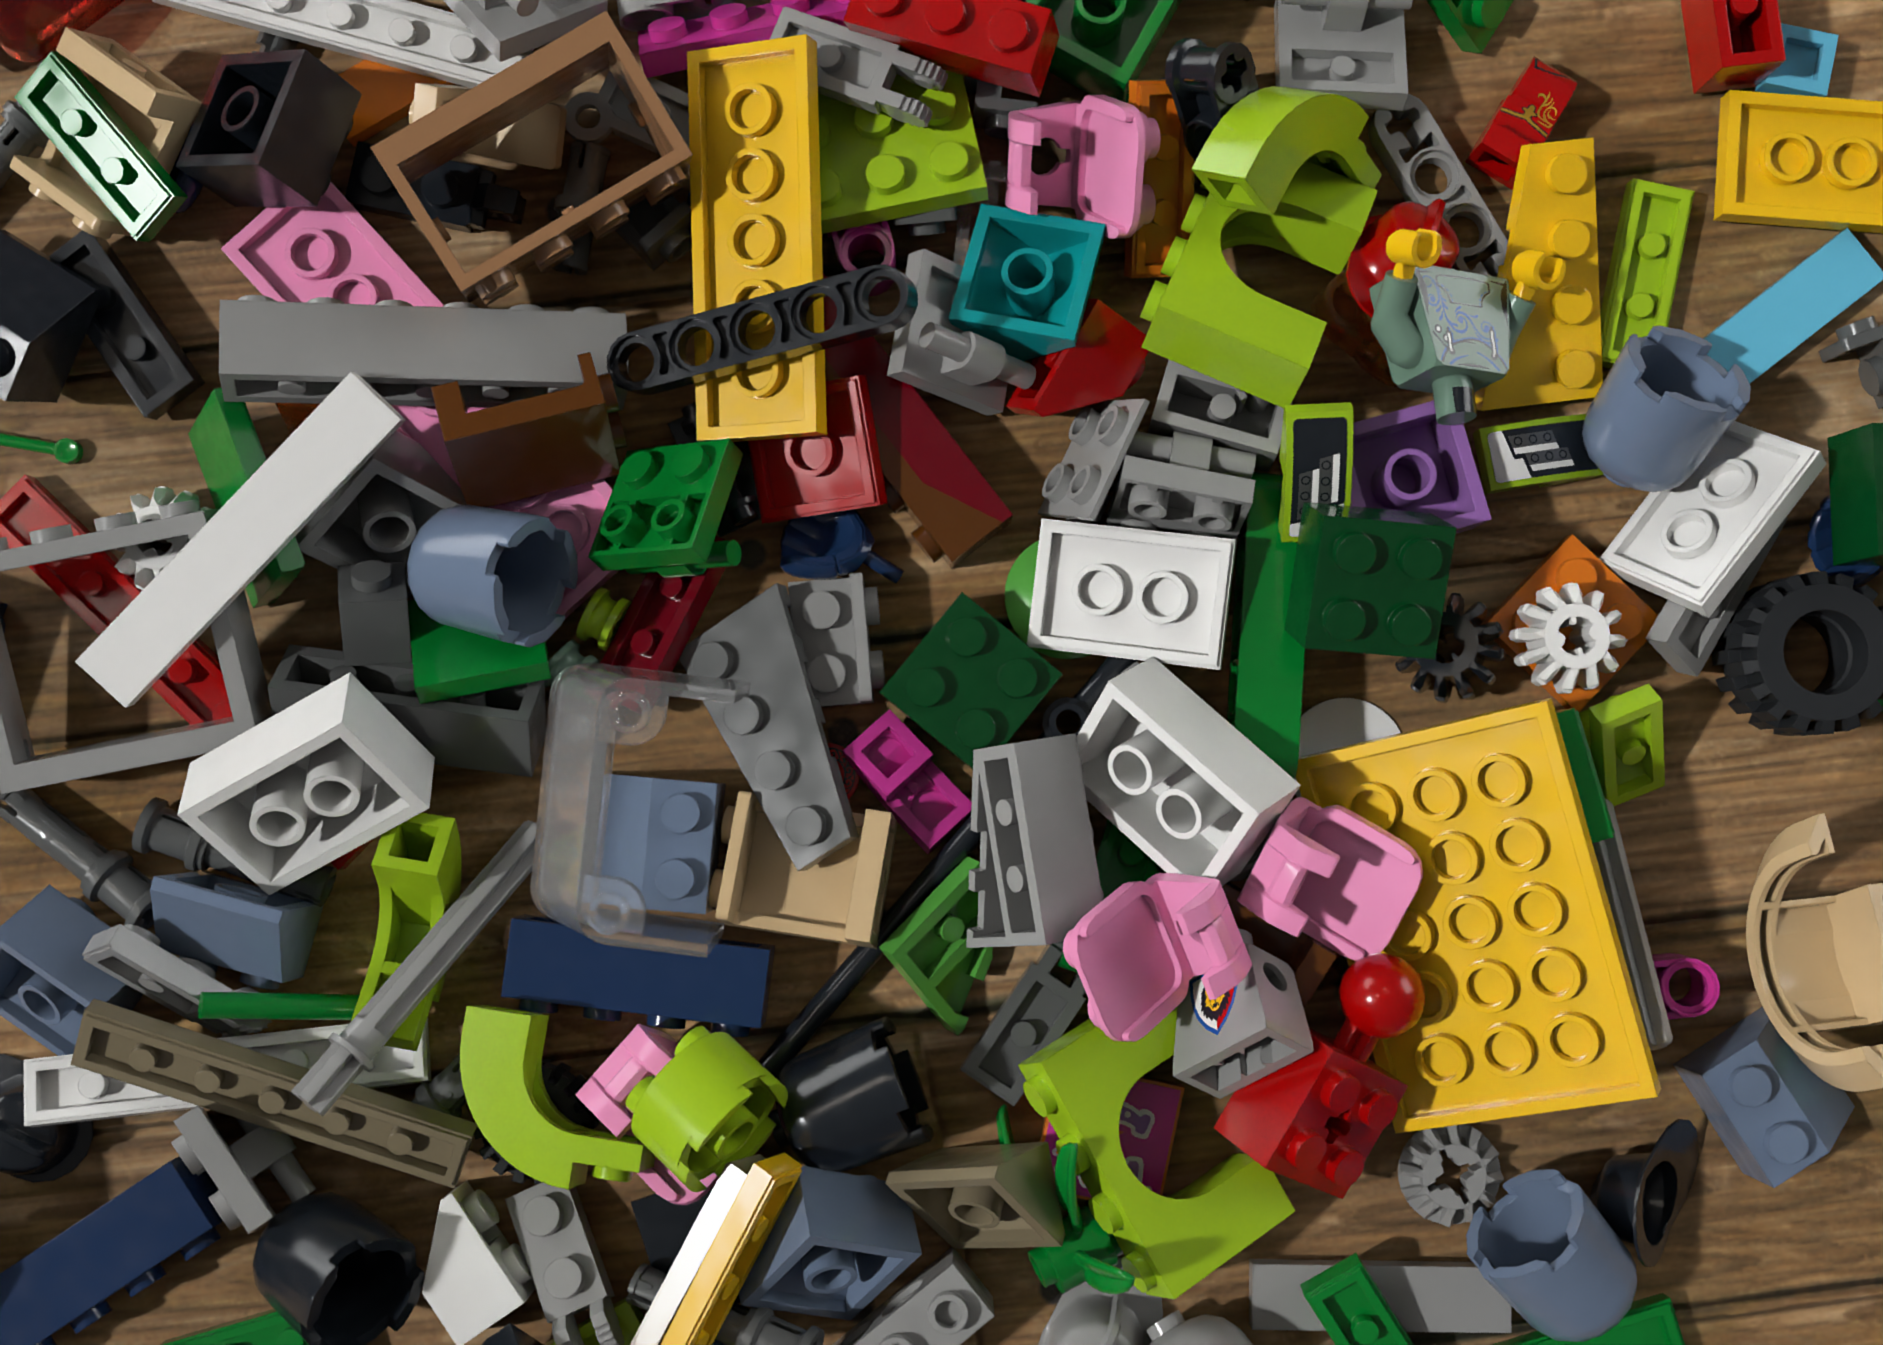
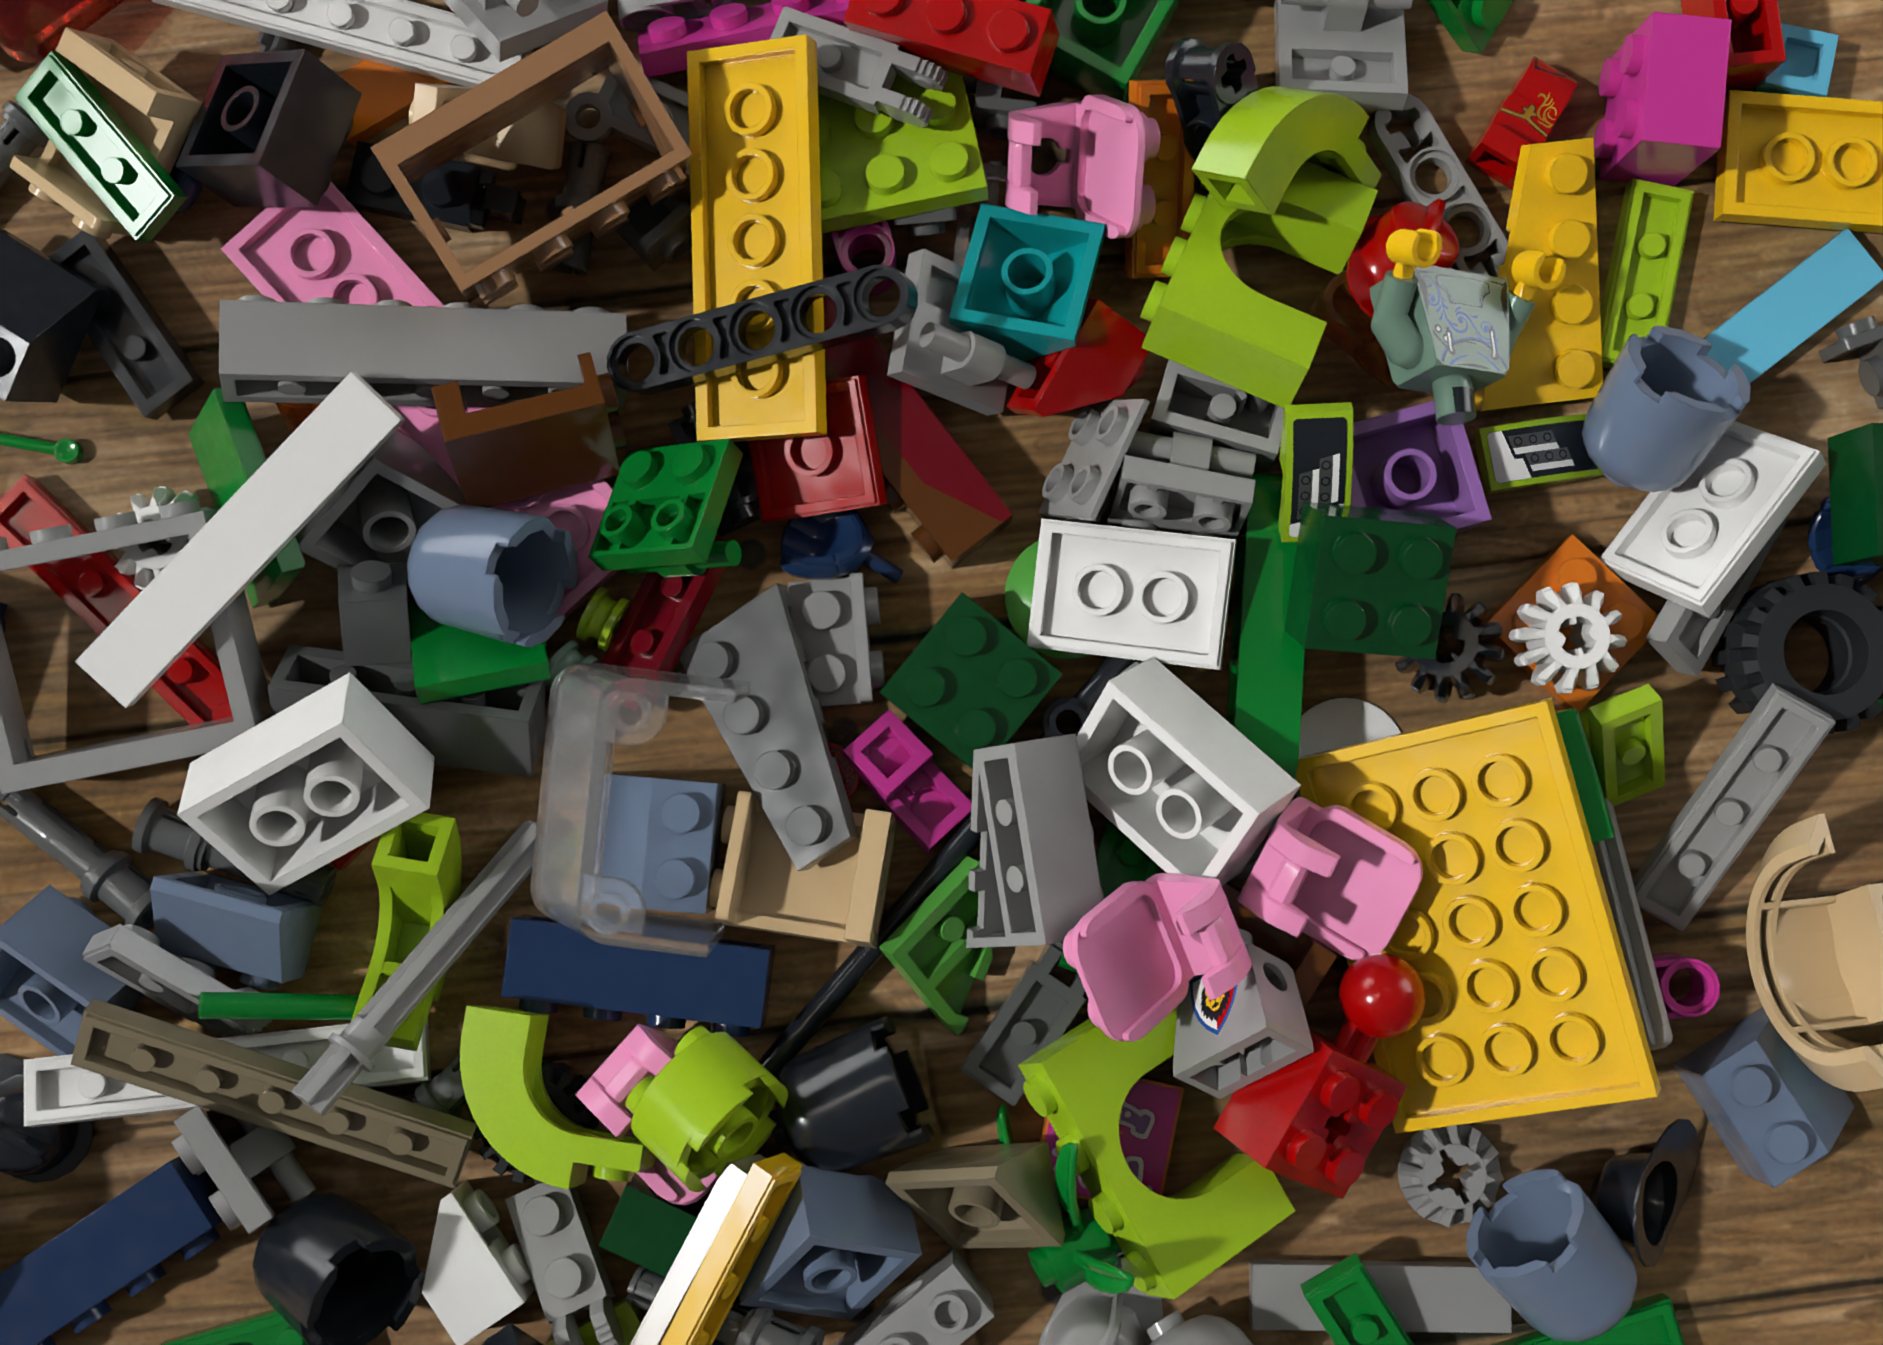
none -> dark green brick [598,1173,704,1277]
none -> dark pink brick [1594,12,1732,187]
none -> light grey tile [1632,683,1836,932]

